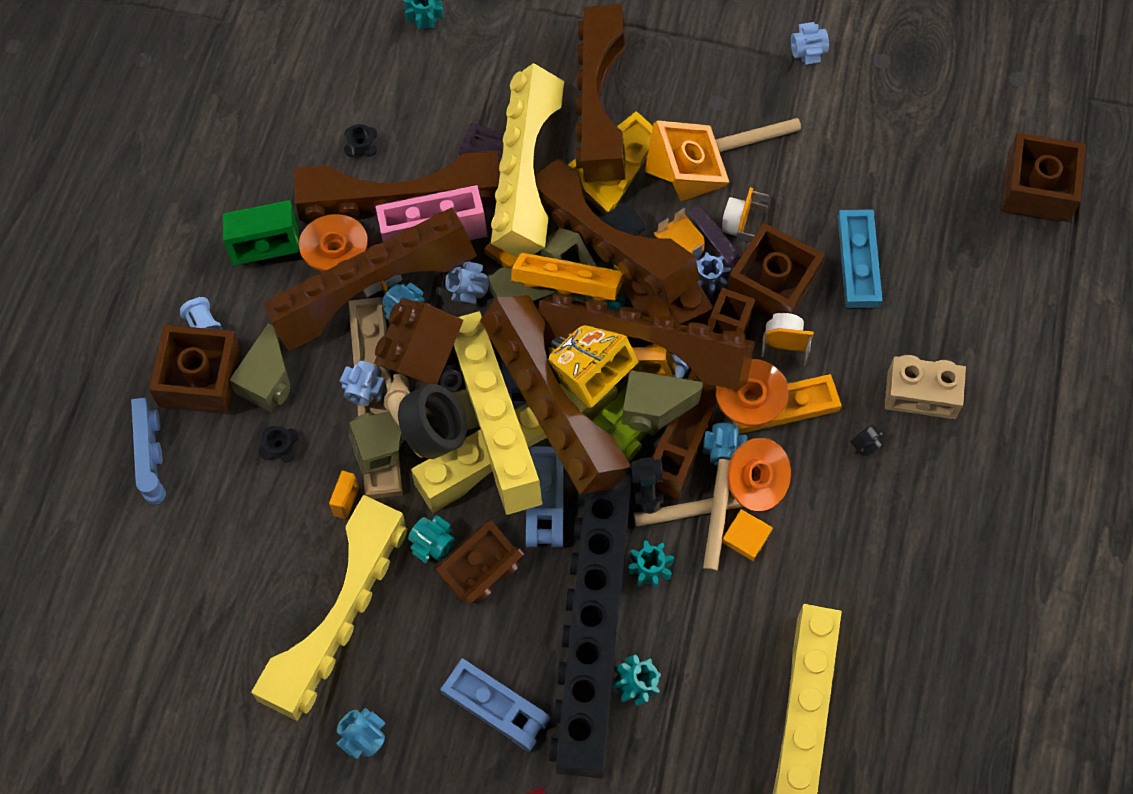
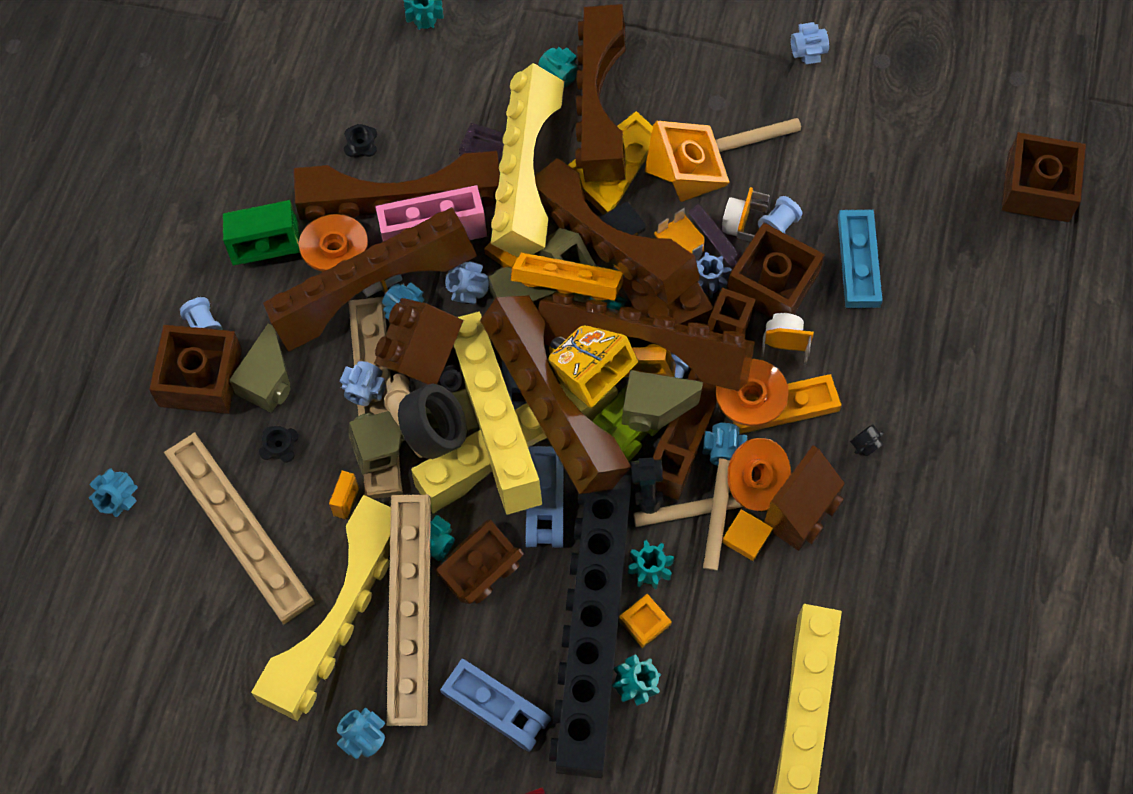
medium blue plate [131,397,166,505] -> none
tan brick [884,355,966,419] -> none
none -> dark azure gear [89,468,138,517]
none -> tan tile [164,432,315,625]
none -> tan tile [387,494,431,726]
none -> teal gear [538,47,579,87]
none -> light orange tile [618,594,672,648]
none -> light blue bush [758,196,803,233]
none -> reddish brown slope [764,445,845,551]

